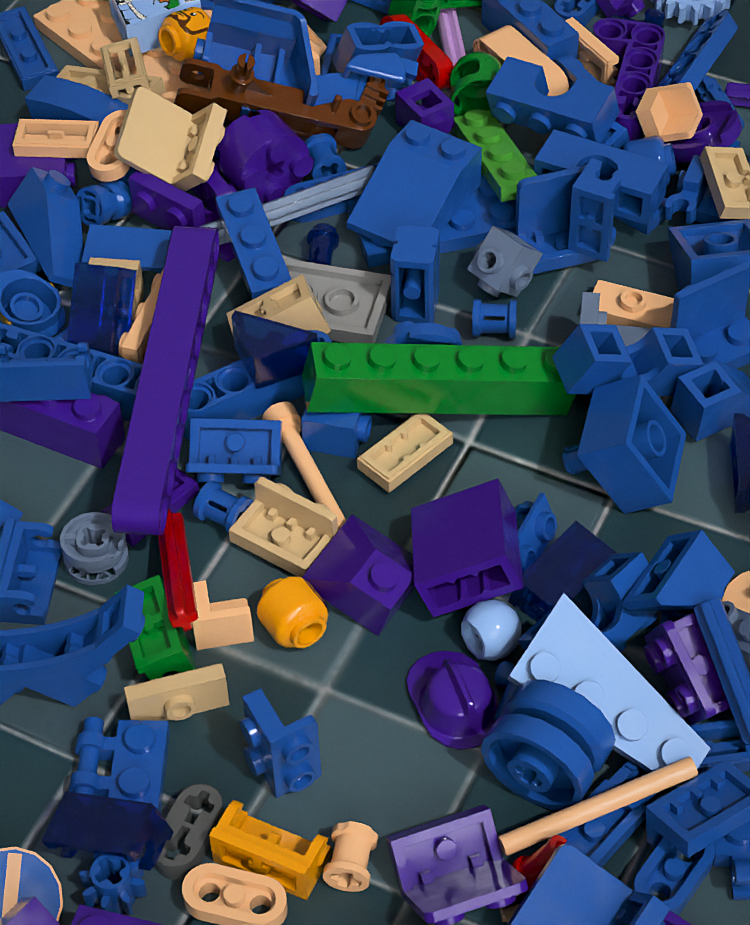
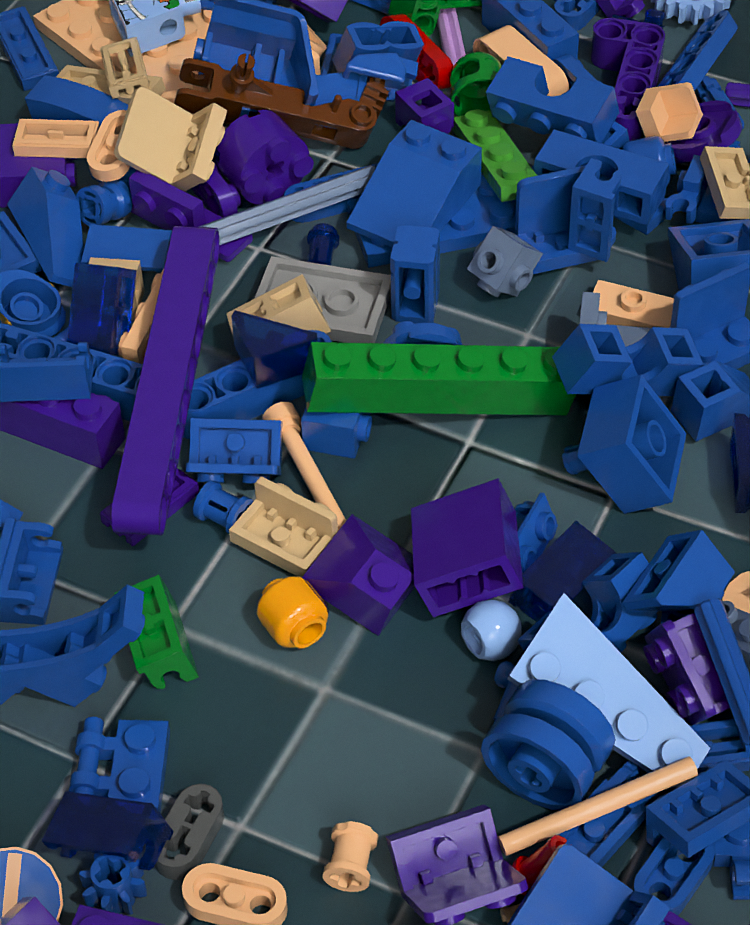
sand blue wheel [60,512,129,585] -> none
tan plate [124,663,230,721] -> none
light orange head [158,7,211,62] -> none
red axle [158,509,199,631] -> none
light nougat panel [192,580,254,650] -> none
light orange hinge [209,800,332,900] -> none
blue plate [215,187,292,300] -> none
blue bracket [239,688,322,798] -> none
blue bush [305,133,347,179] -> none
tan plate [357,413,453,493] -> none
dark purple piece [407,650,499,750] -> none
blue bush [472,299,517,339] -> none
light nougat tile [565,17,619,88] -> none

